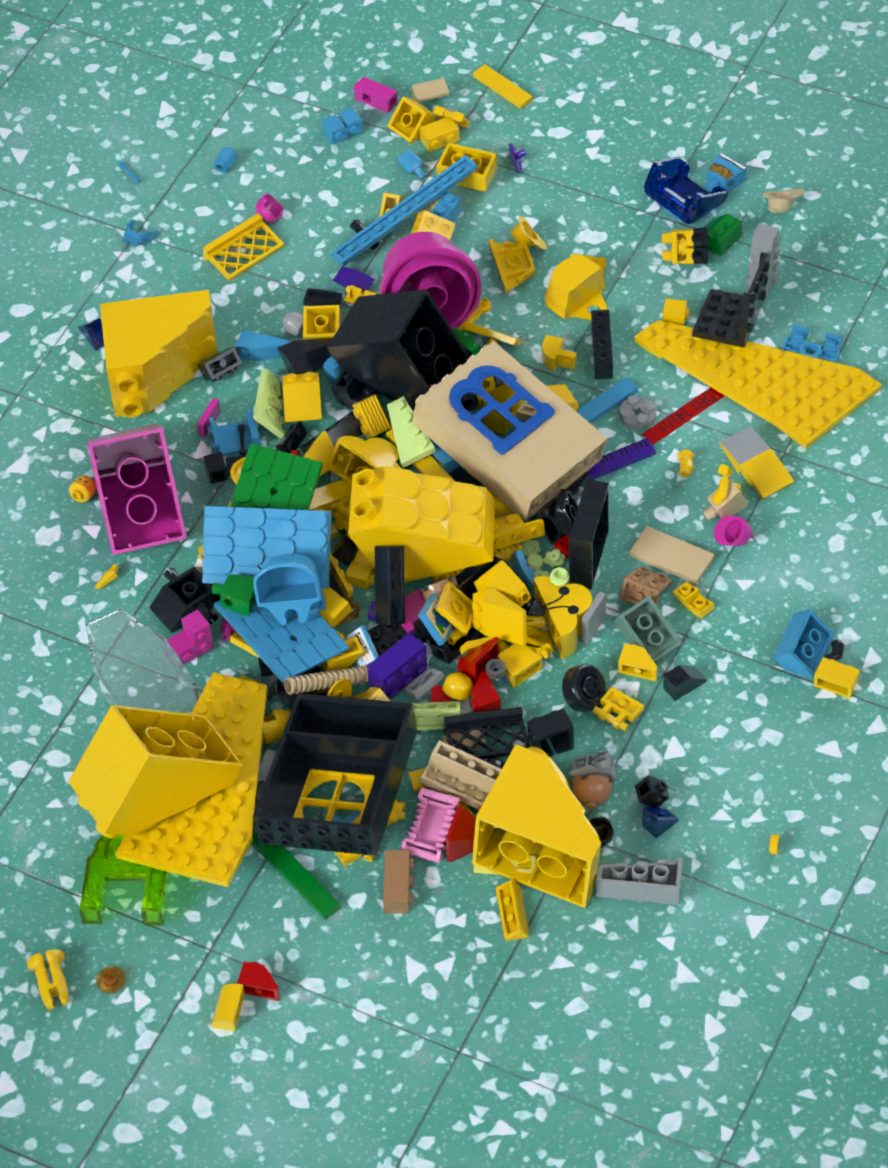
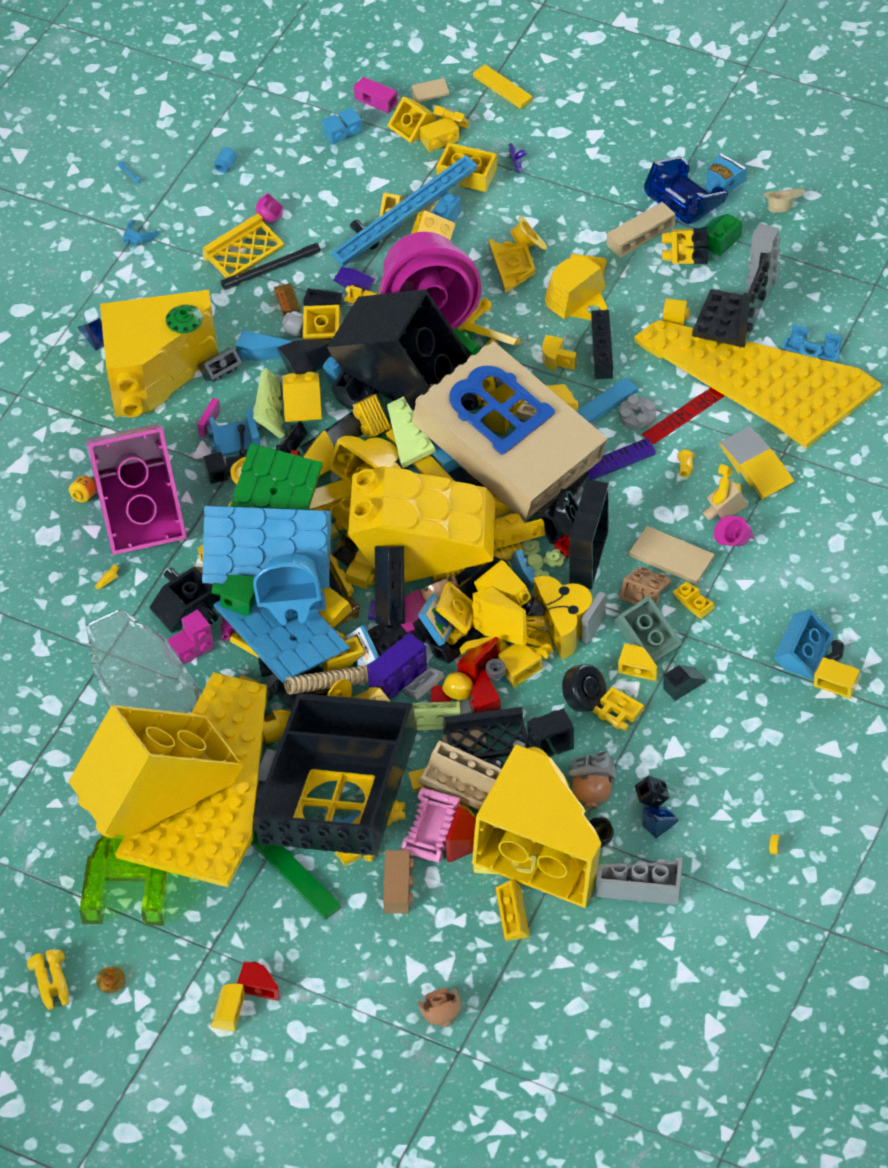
dark azure piece [397,149,426,179] -> none
yellowish green plate [550,567,569,586] -> none
none -> green dish [166,305,203,333]
none -> black piece [220,242,321,290]
none -> clear orange tile [274,283,300,316]
none -> nougat cylinder [418,988,461,1027]
none -> tan brick [607,202,676,258]

